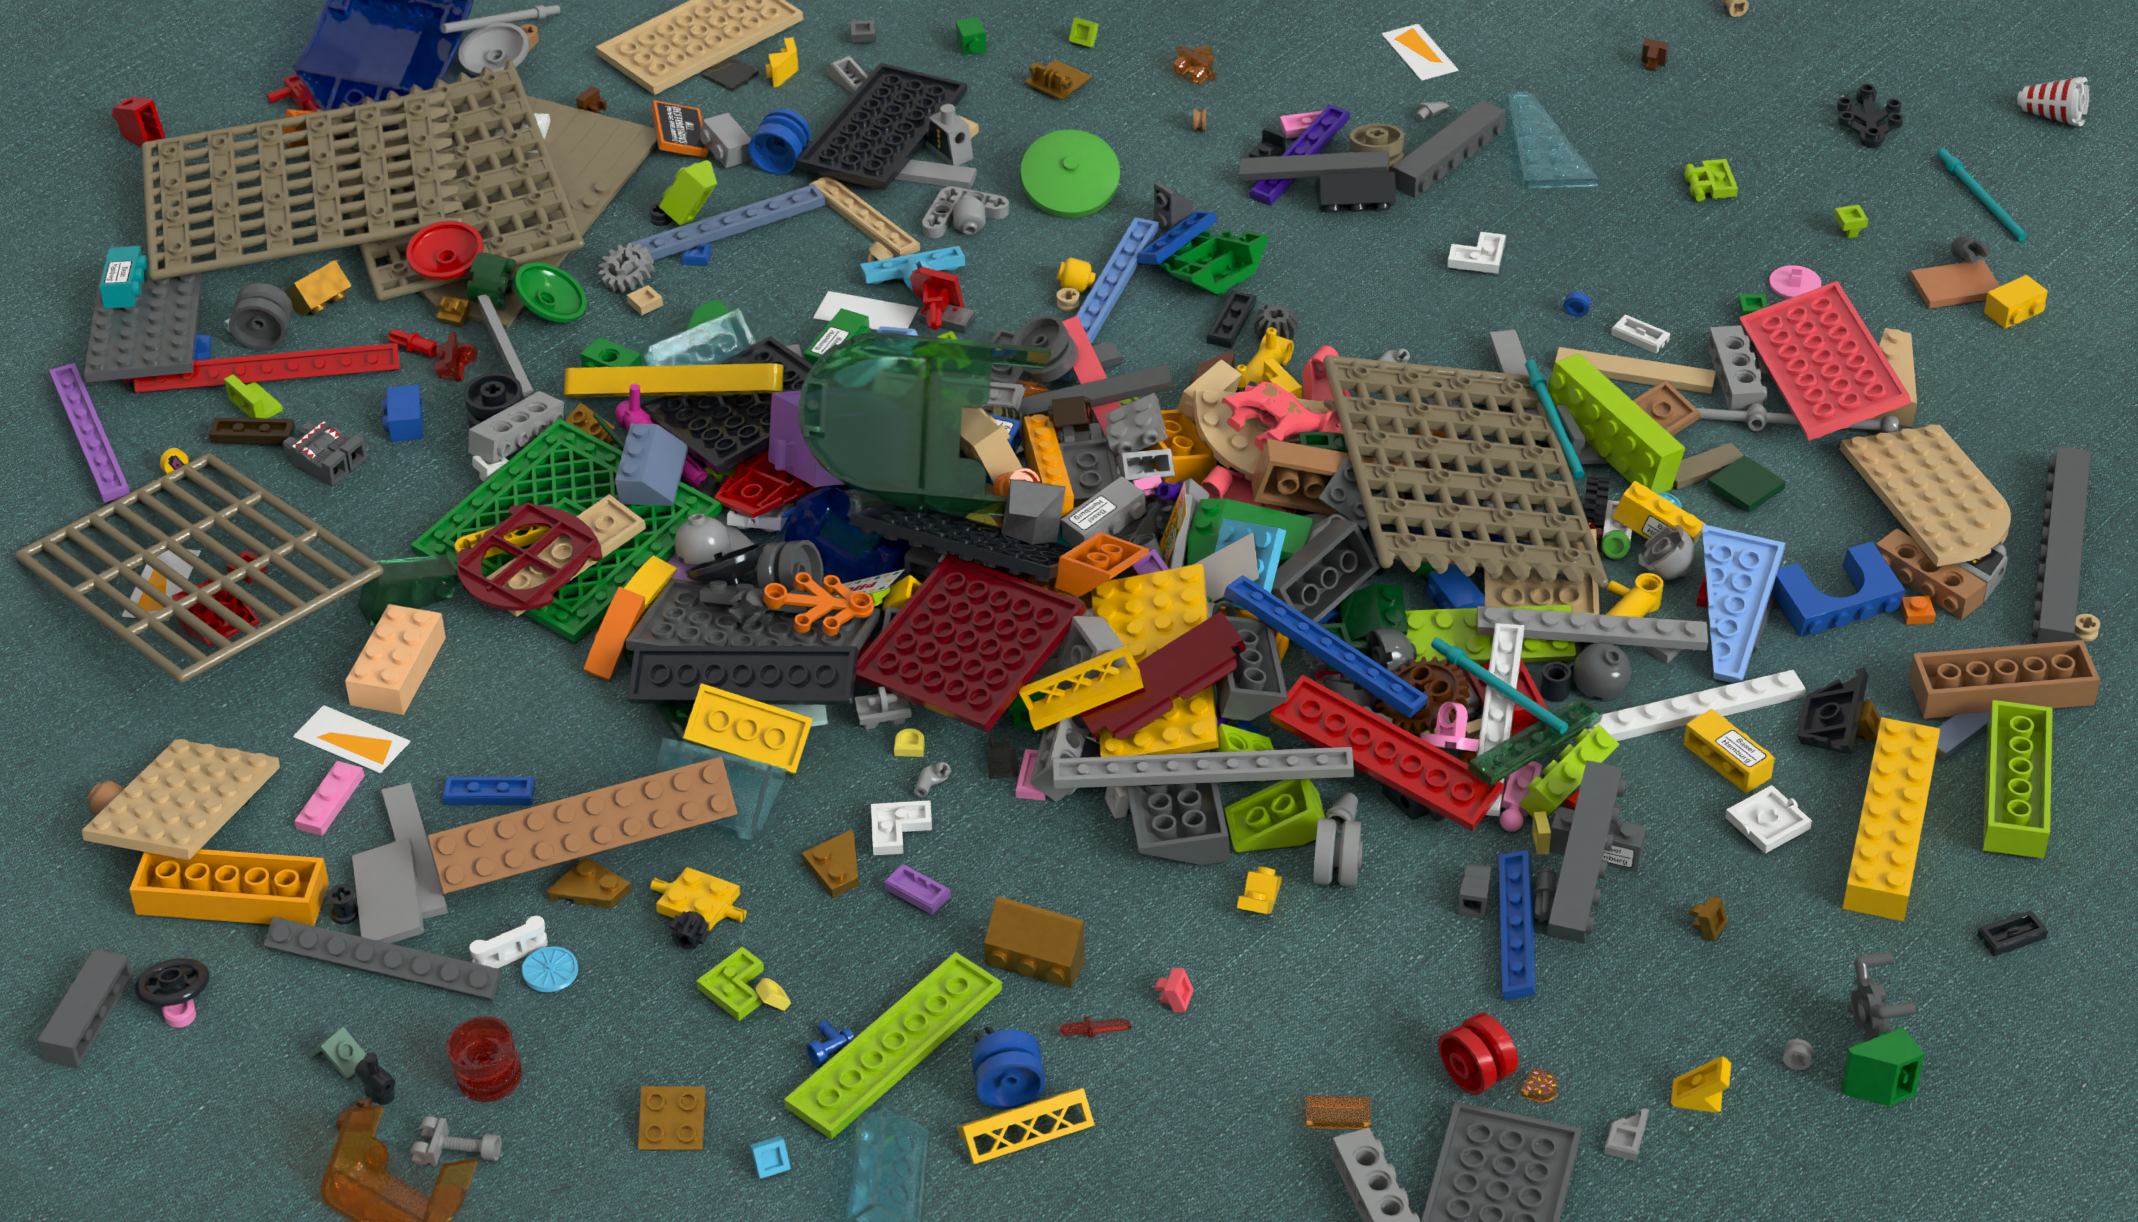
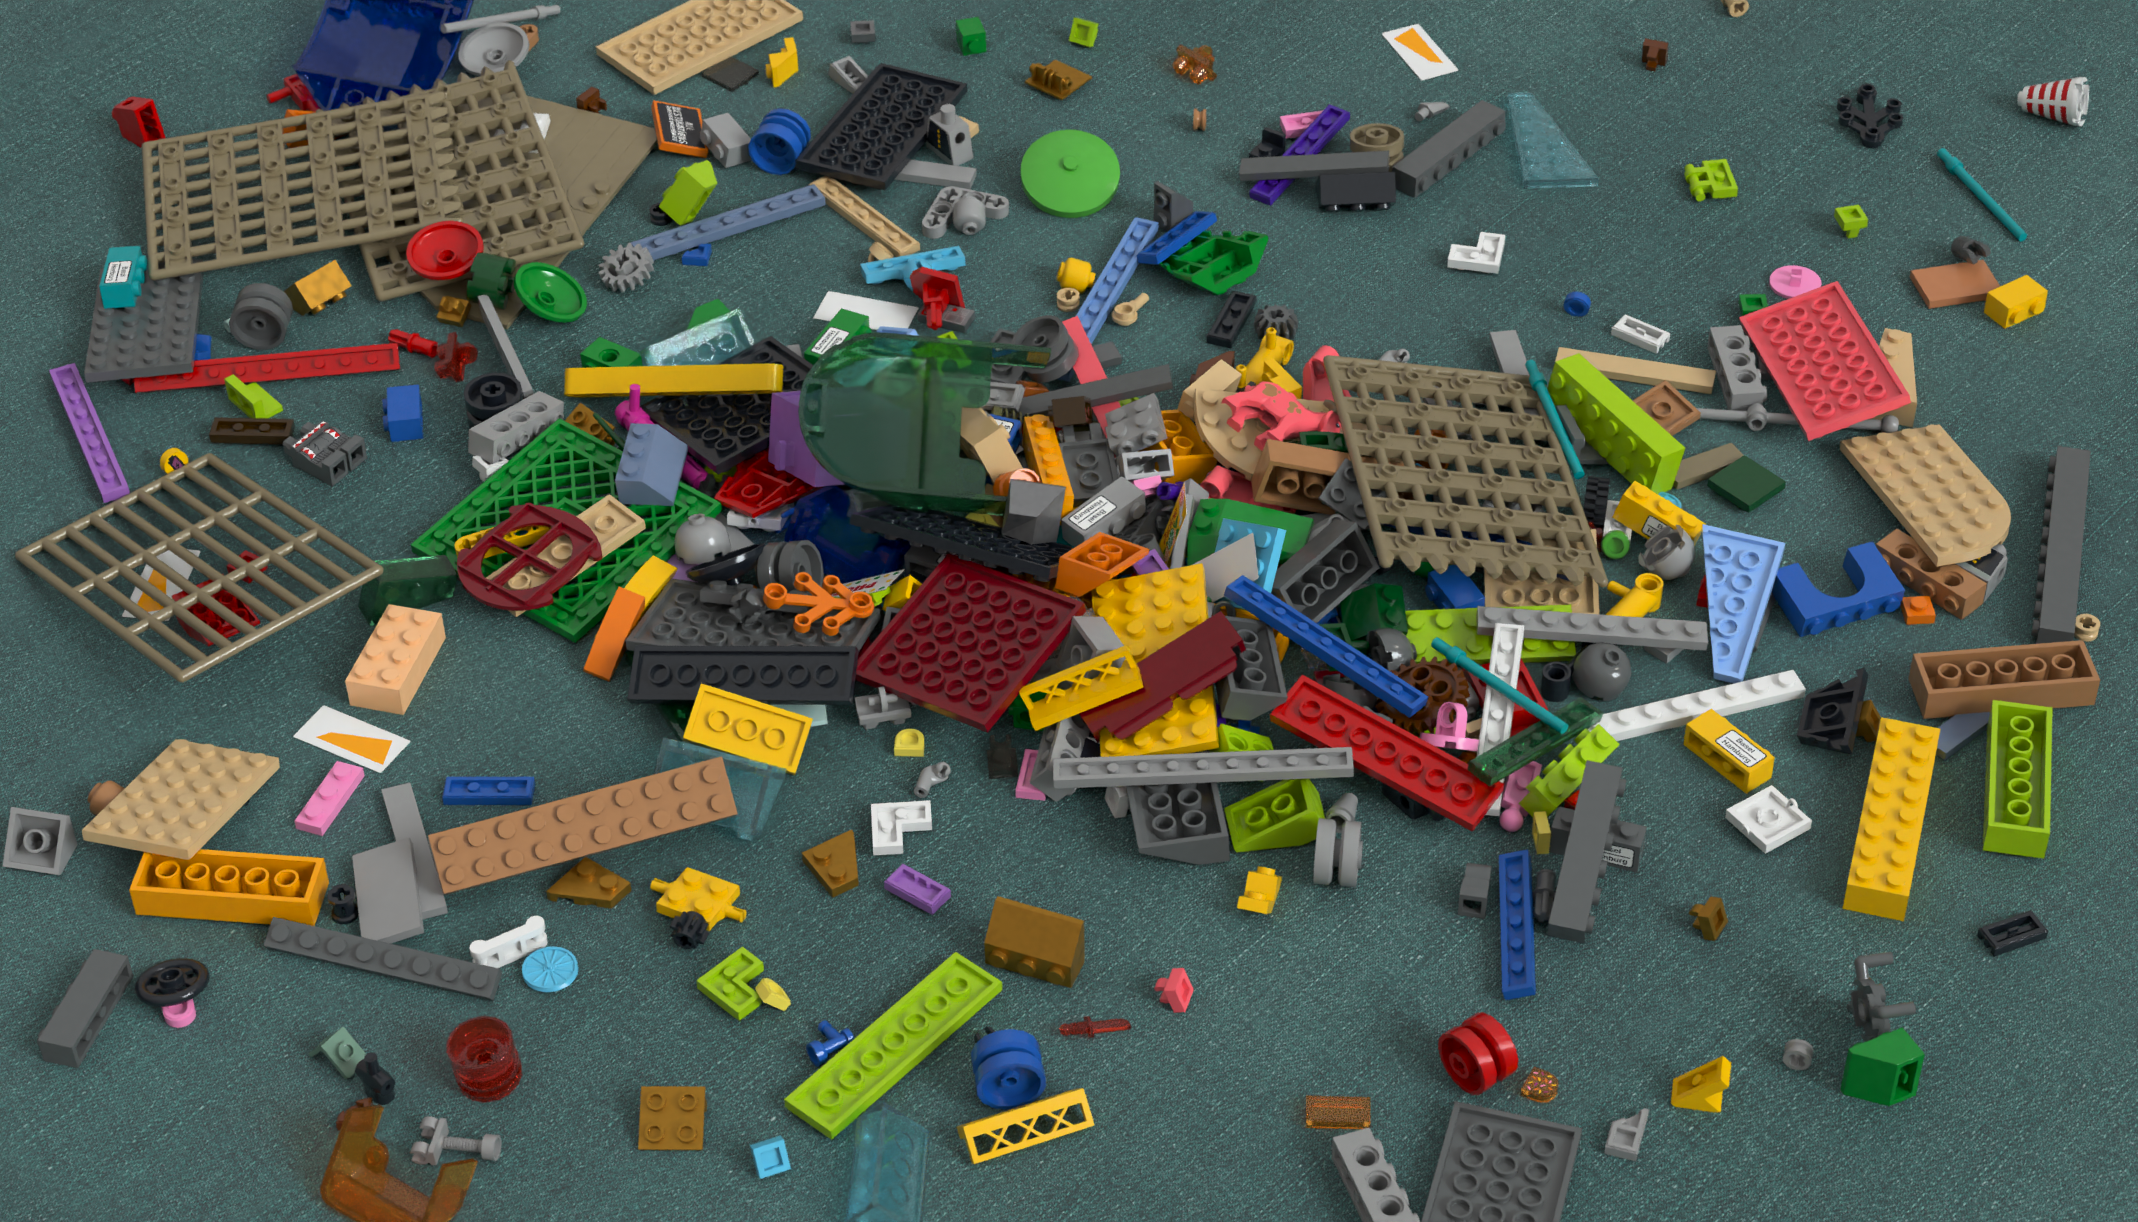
tan plate [627,285,663,315] -> none
none -> light grey slope [3,807,78,875]
none -> tan plate [1112,293,1149,326]

